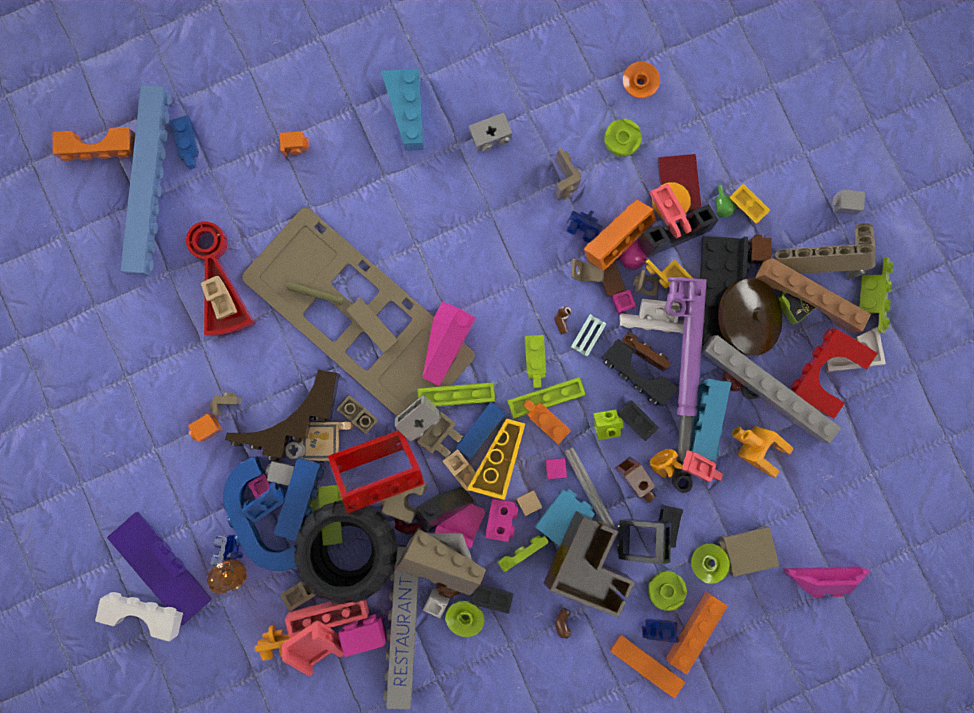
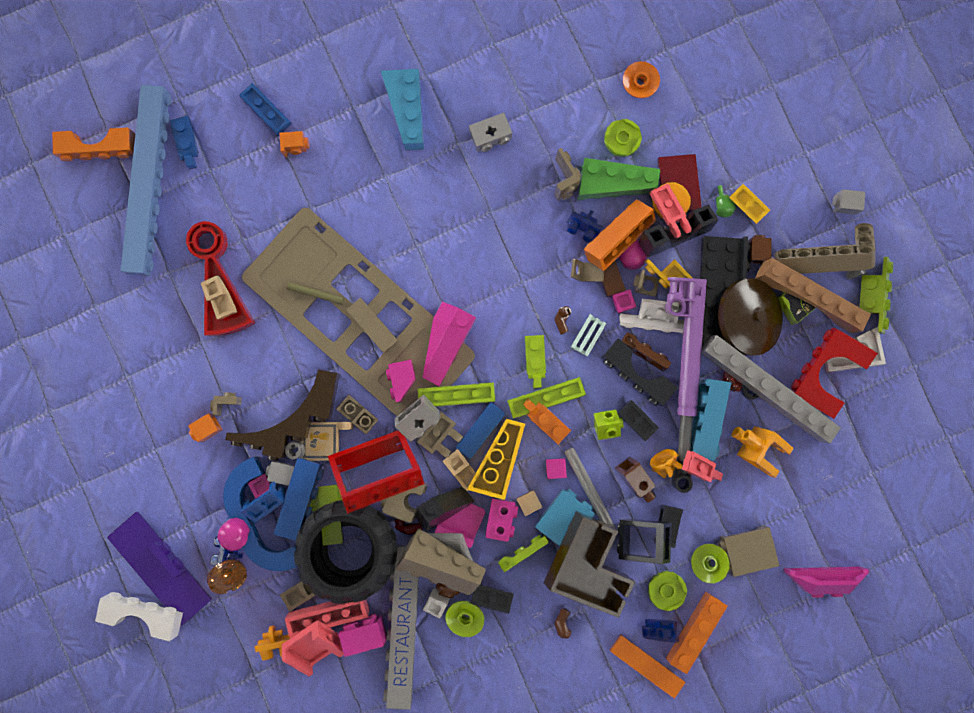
none -> dark pink hair [218,518,250,551]
none -> blue tile [239,83,292,136]
none -> dark pink slope [386,359,416,403]
none -> bright green wedge [577,158,660,201]

